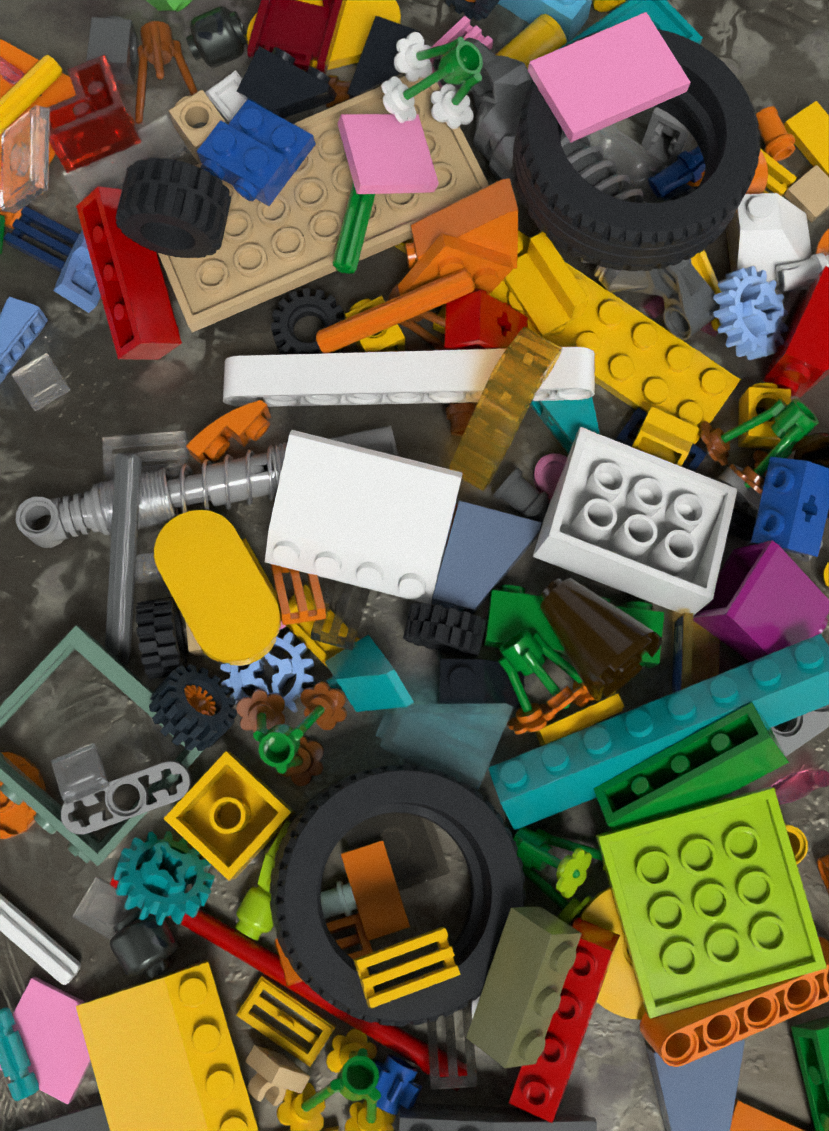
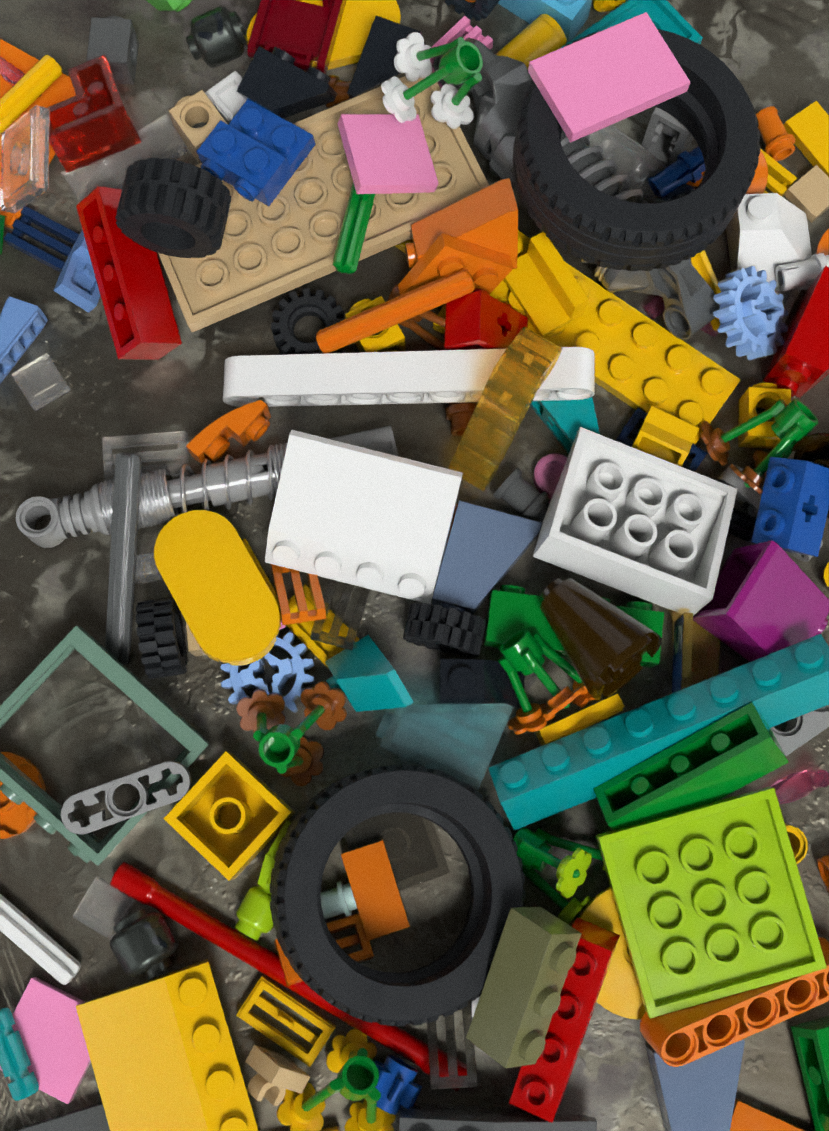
clear tile [51,743,110,805] -> none
teal gear [113,831,215,925] -> none
dark orange plant [135,21,198,124] -> none
black bush [149,665,237,751] -> none
yellow tile [353,927,461,1008] -> none

